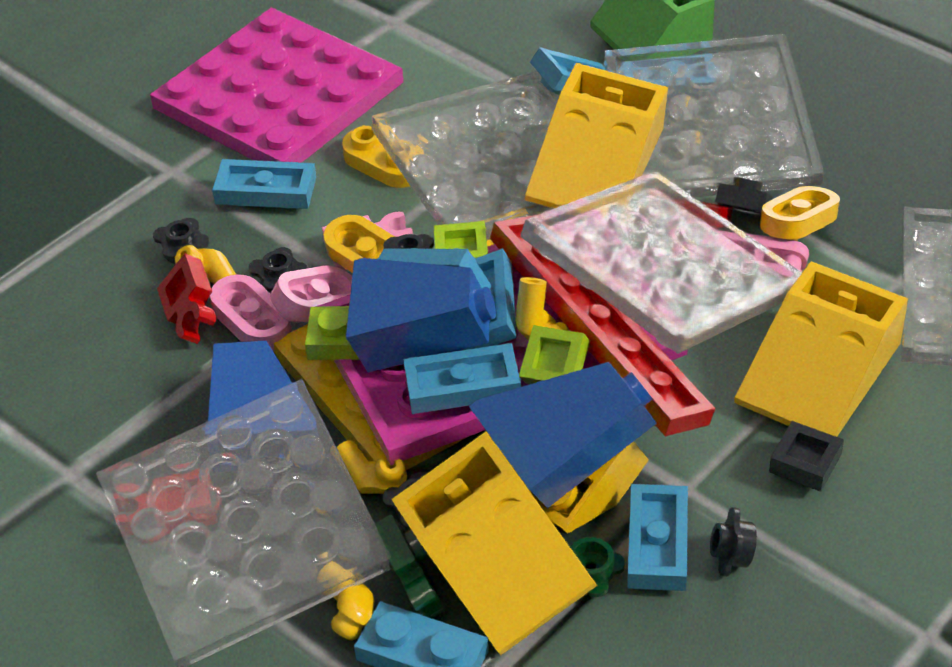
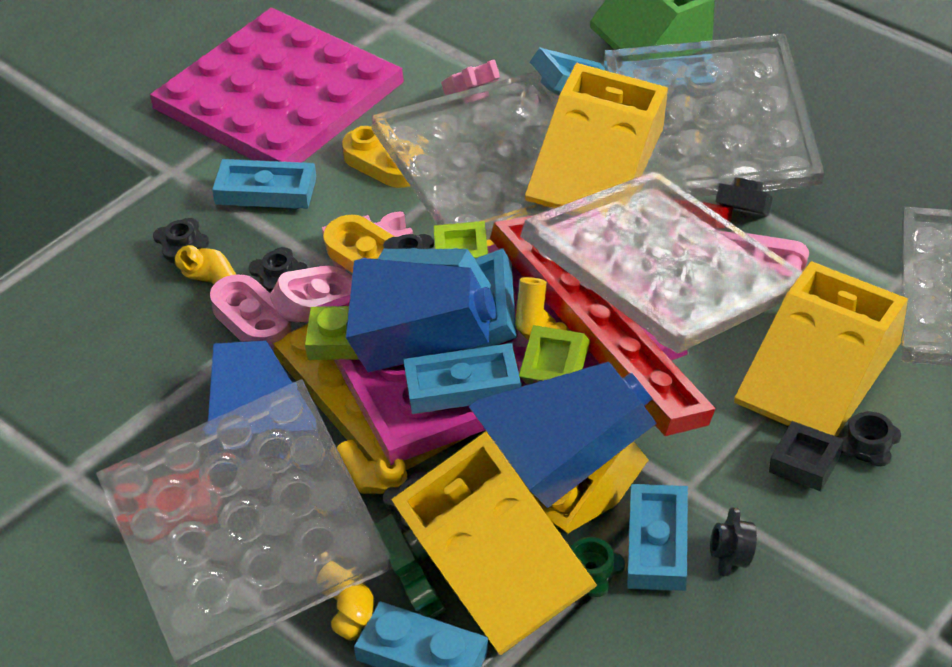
red plate [157,253,216,344] -> none
yellow plate [760,186,840,241] -> none
none -> bright pink plate [441,60,500,103]
none -> black plate [841,411,901,466]

